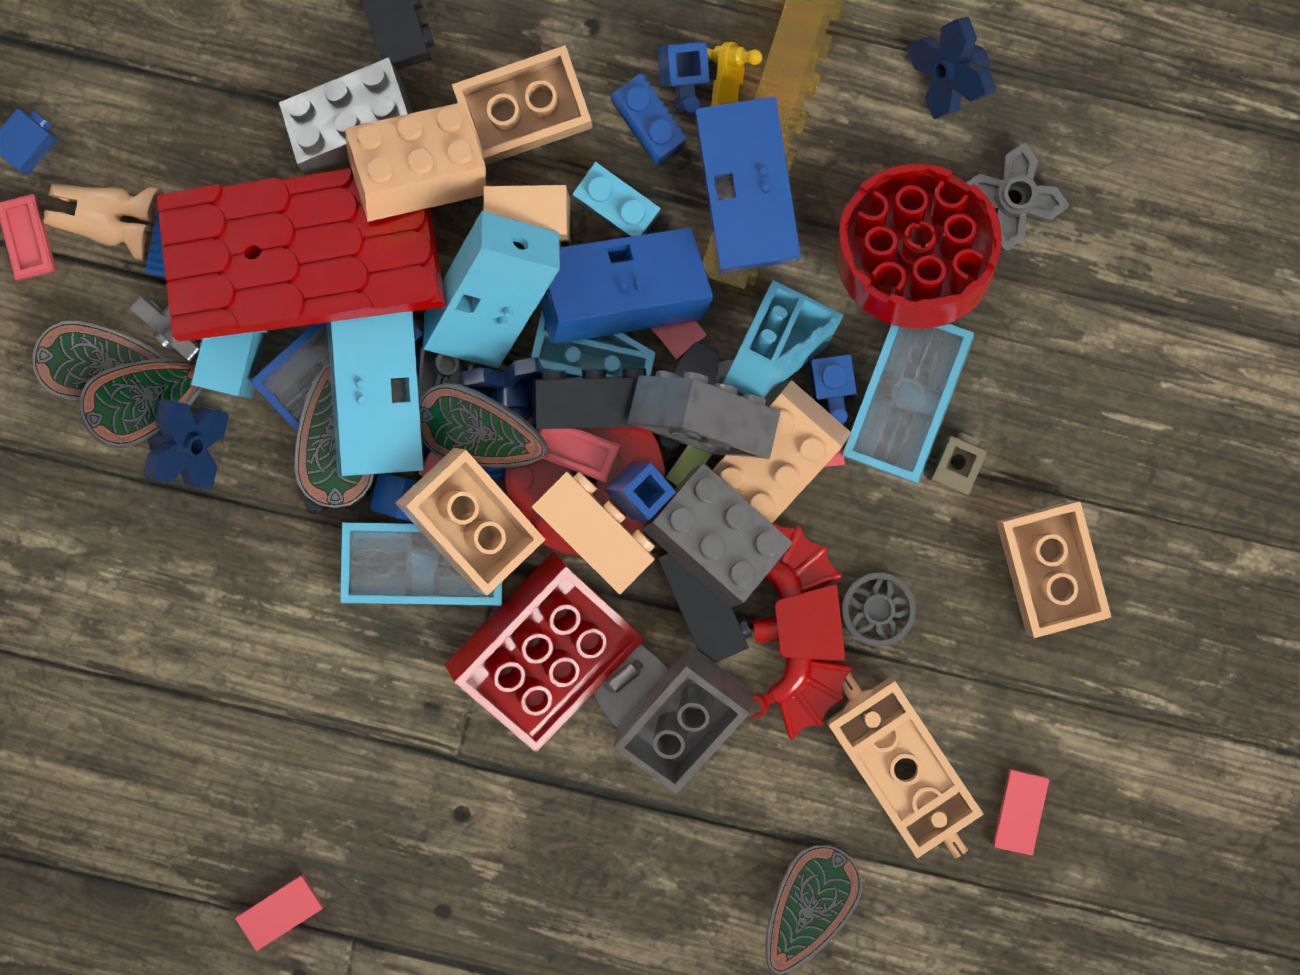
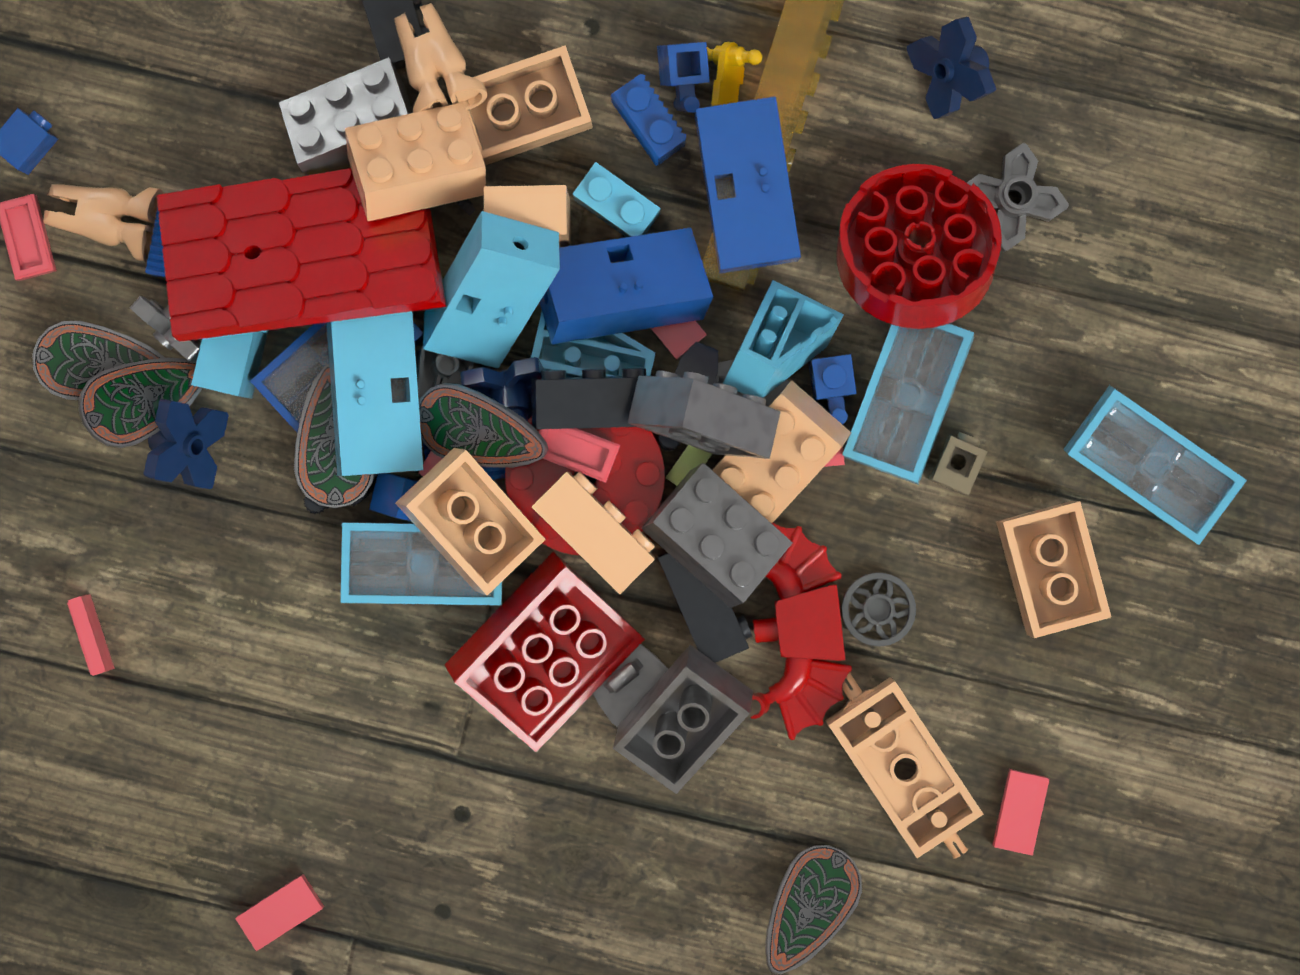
blue brick [605,462,676,520] -> none
none -> coral tile [67,594,115,676]
none -> light nougat piece [394,3,487,113]
none -> clear brick [1063,385,1247,545]

